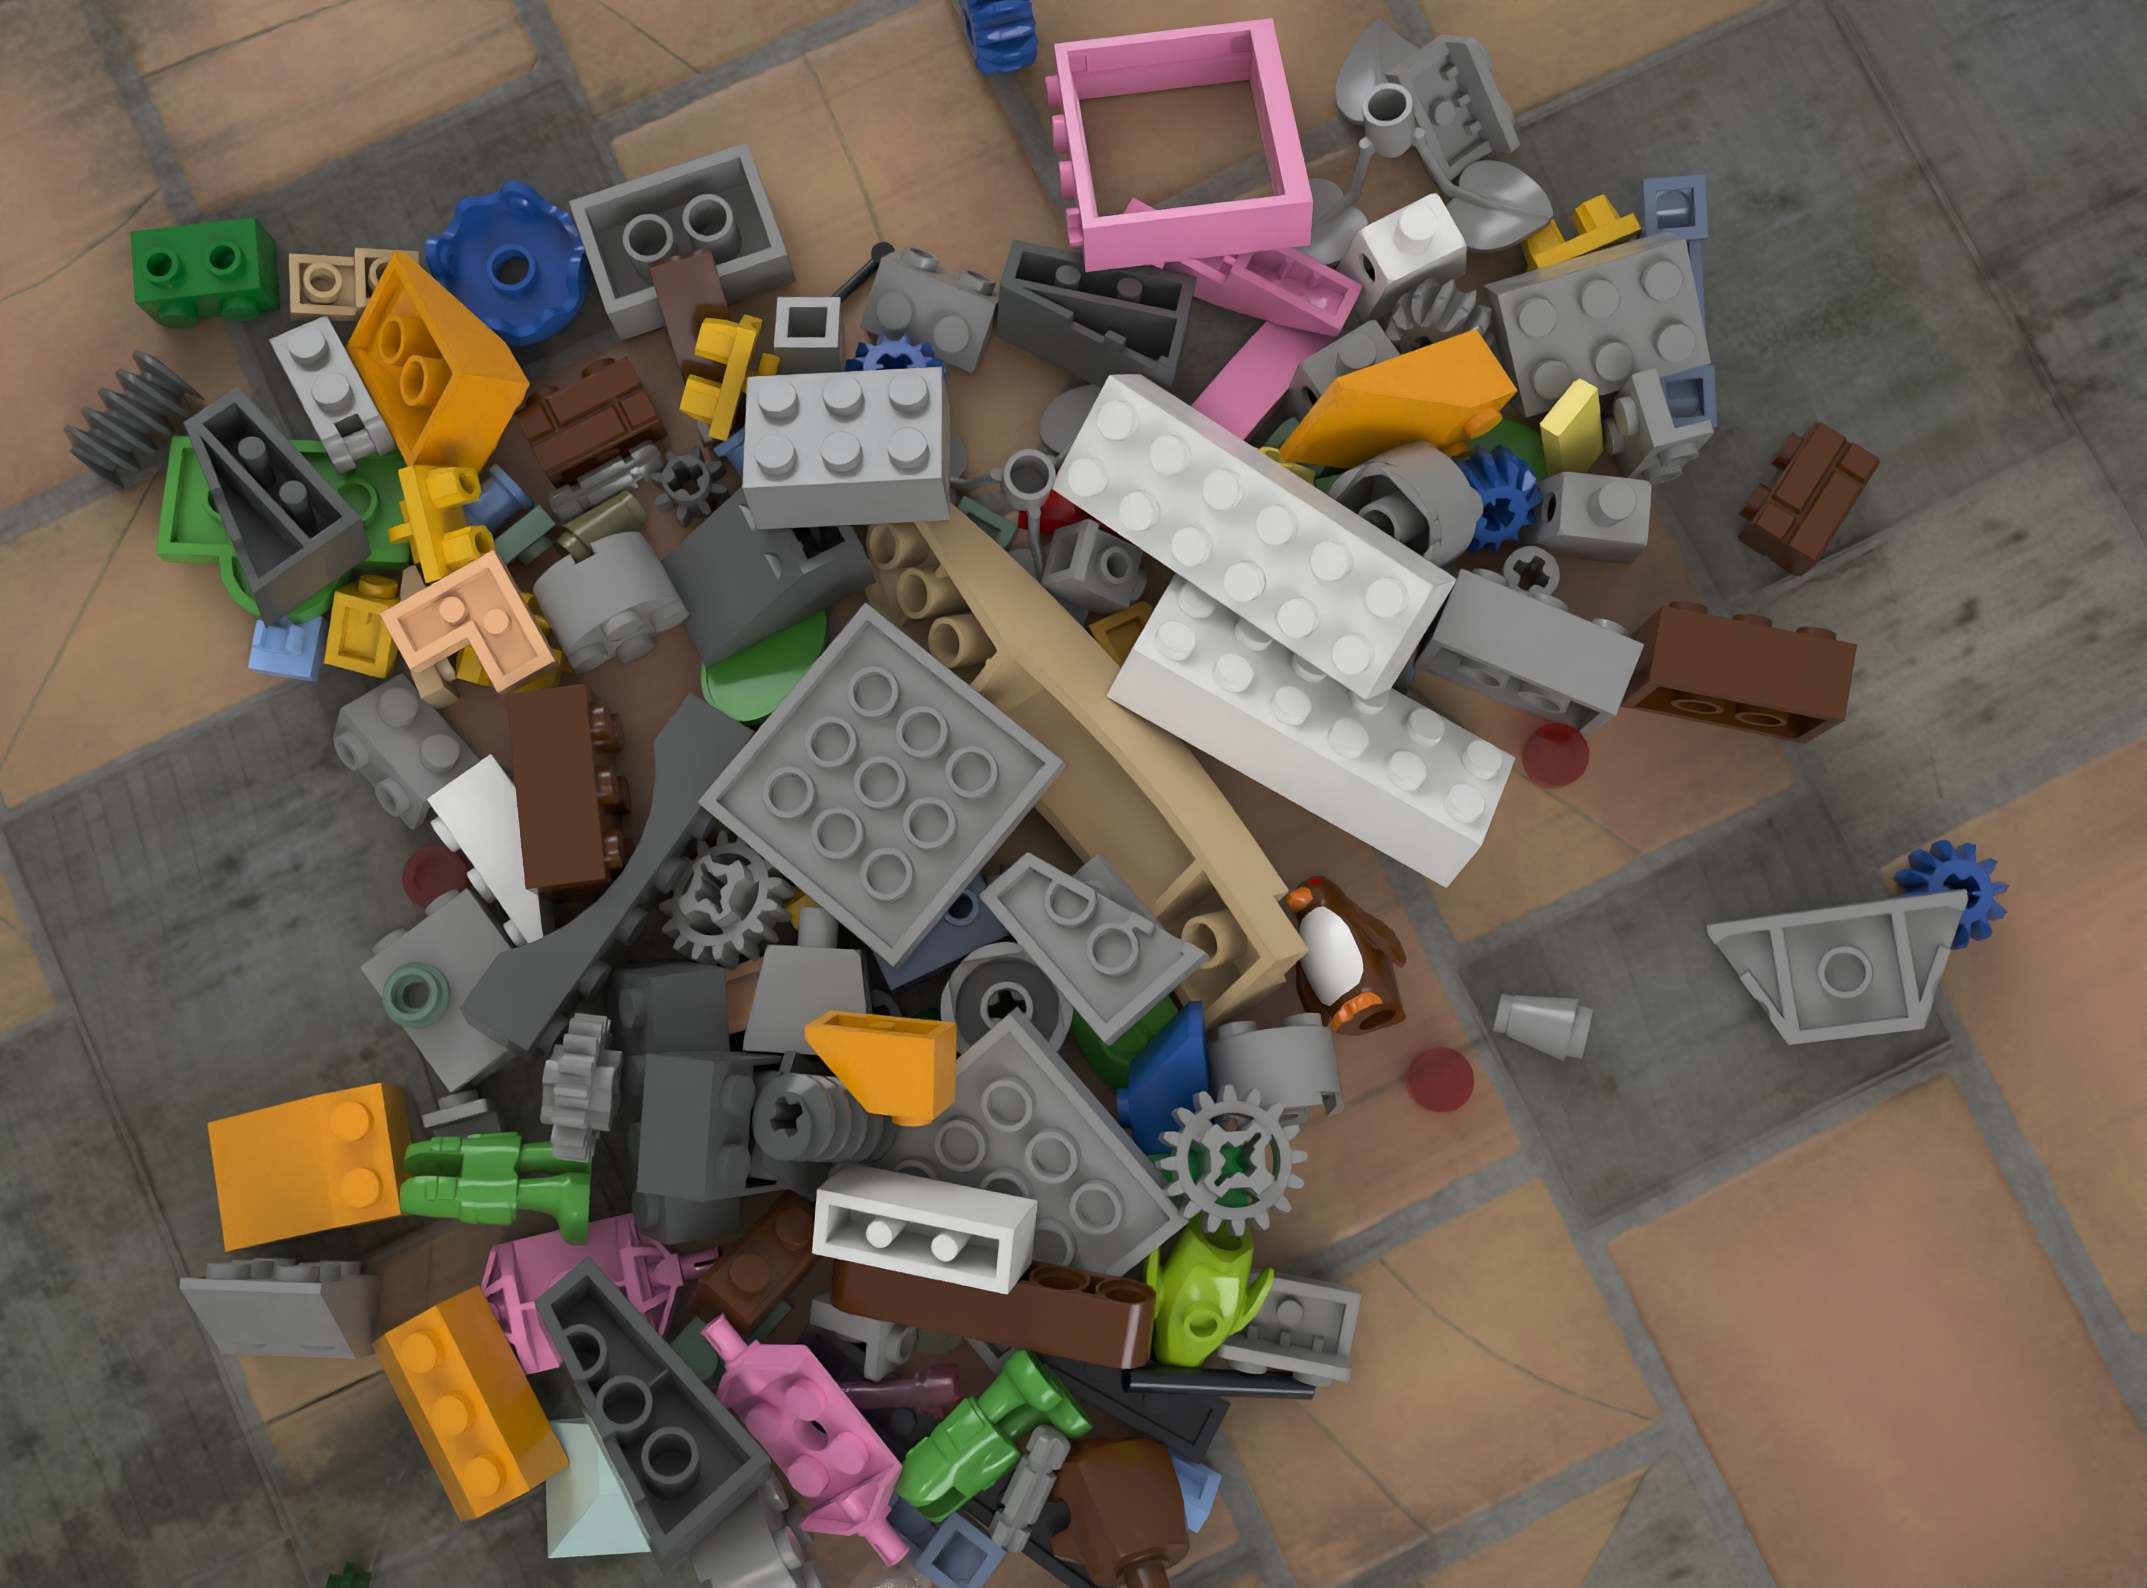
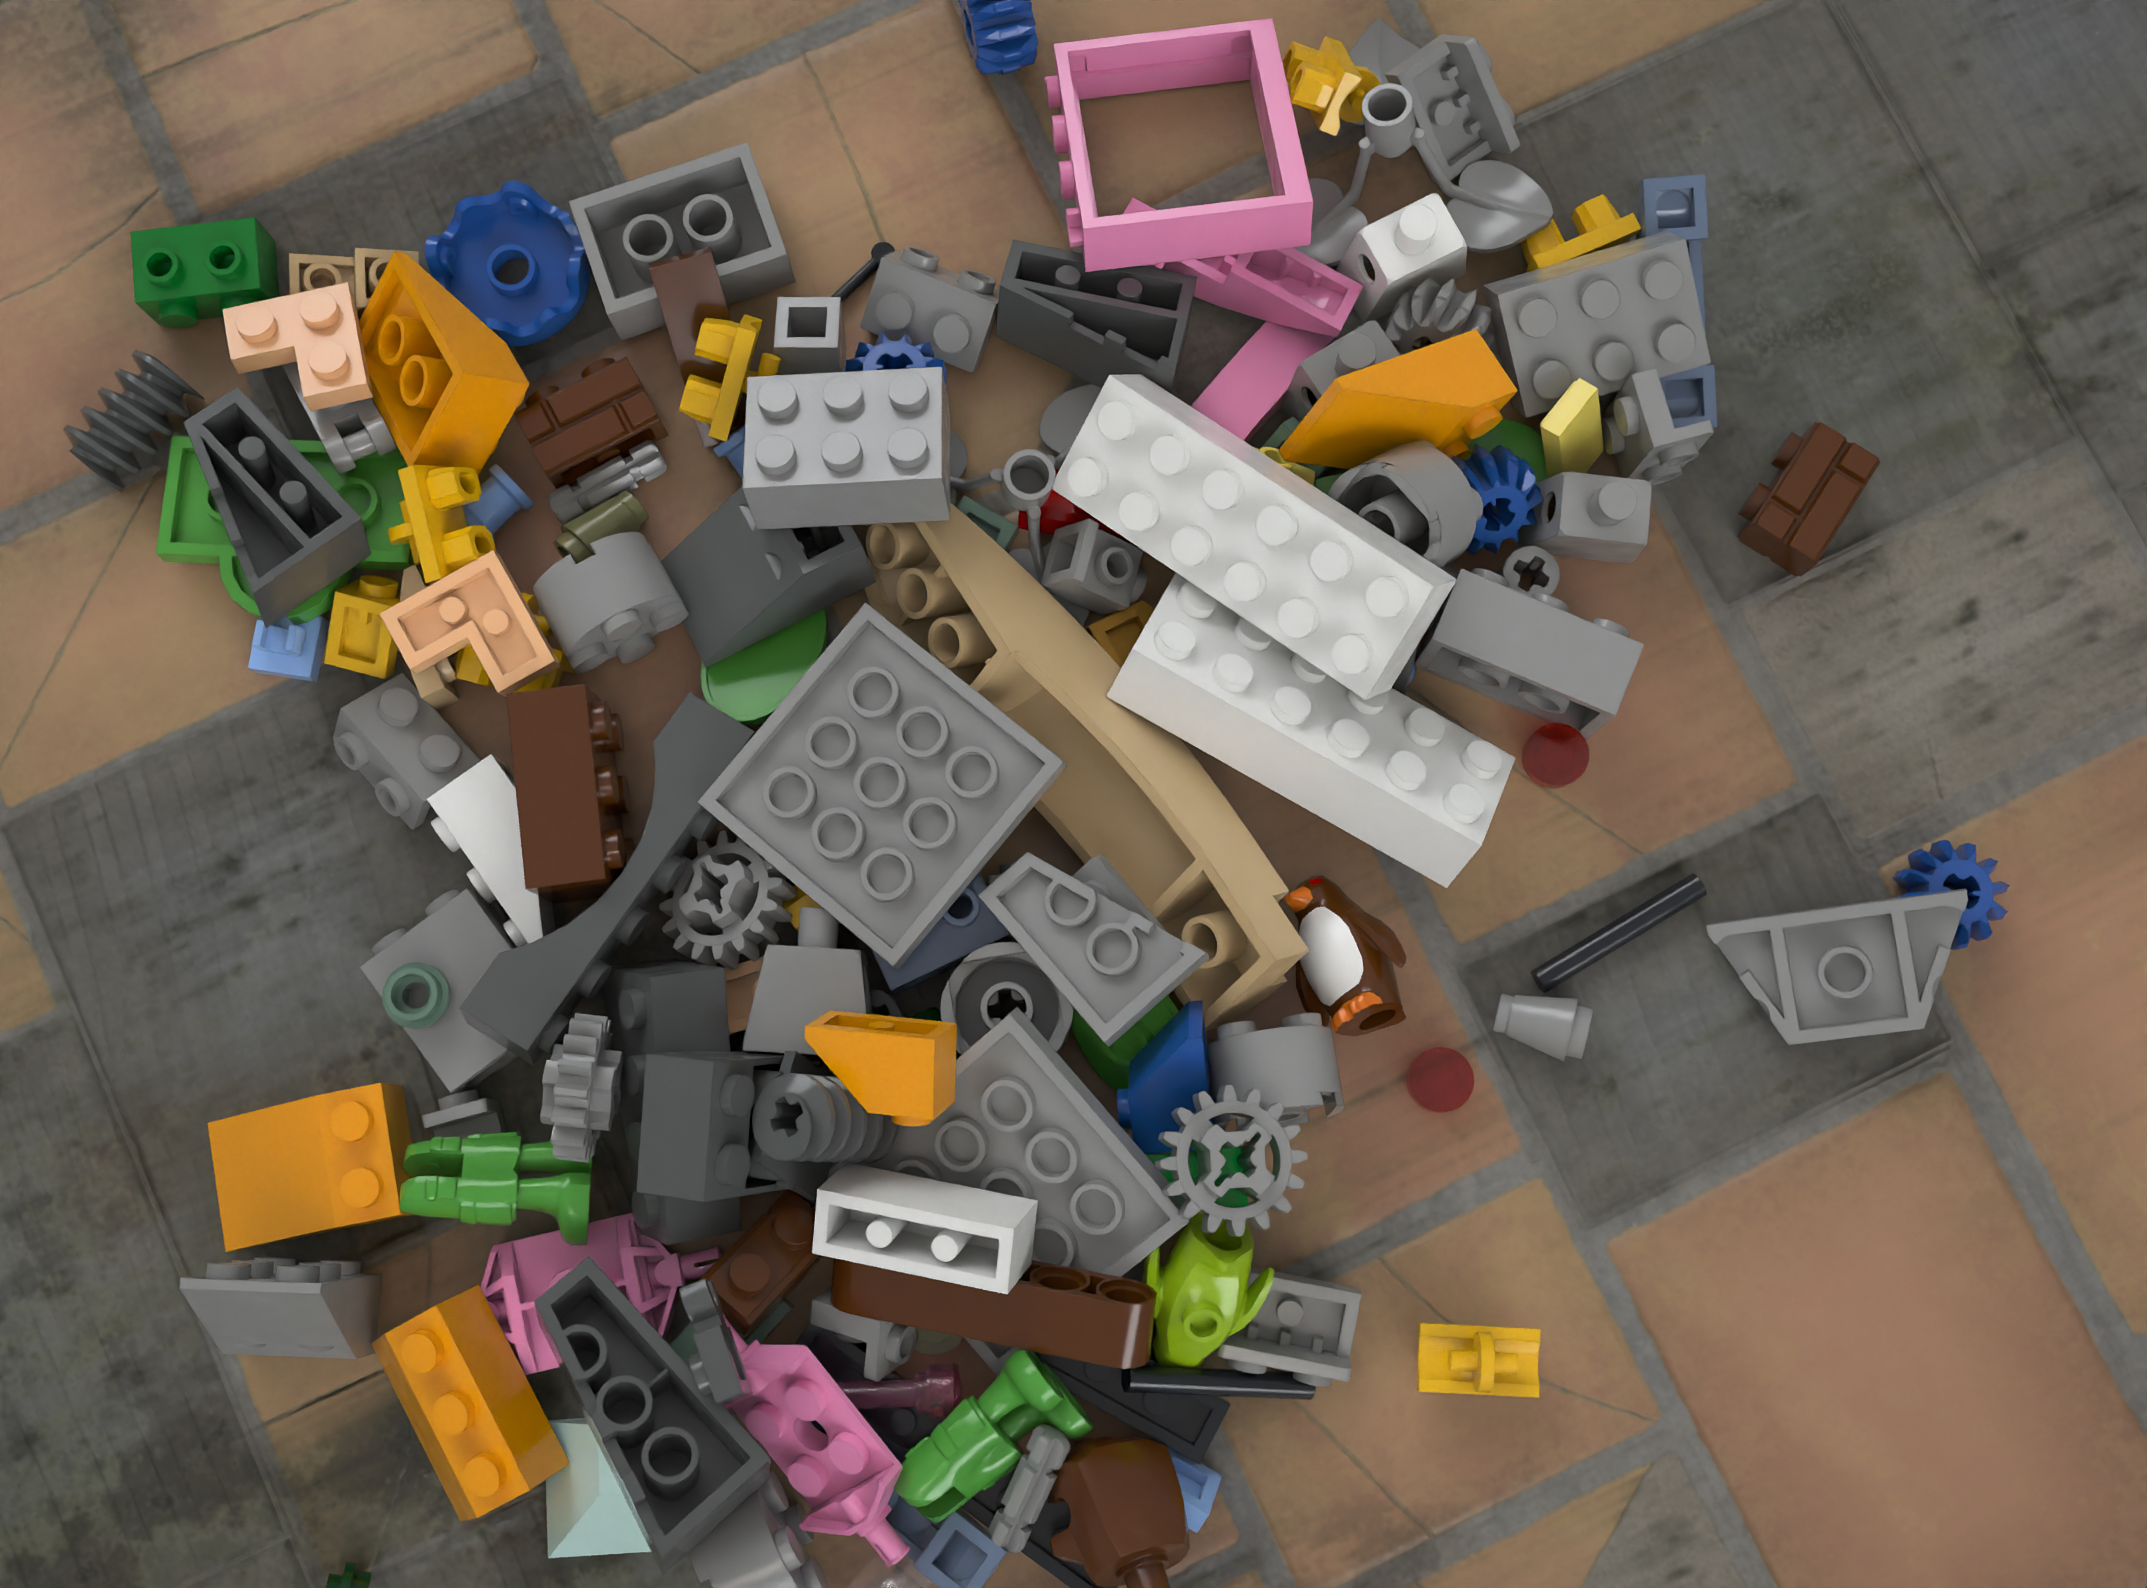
clear red tile [402,845,471,908] -> none
sand green plate [494,504,557,567] -> none
dark grey gear [650,445,731,528] -> none
reddish brown brick [1620,601,1857,744] -> none
none -> light nougat plate [222,282,373,411]
none -> dark grey plate [679,1278,753,1404]
none -> yellow hips [1282,36,1381,136]
none -> yellow hips [1416,1322,1541,1398]
none -> black bar [1531,873,1707,993]

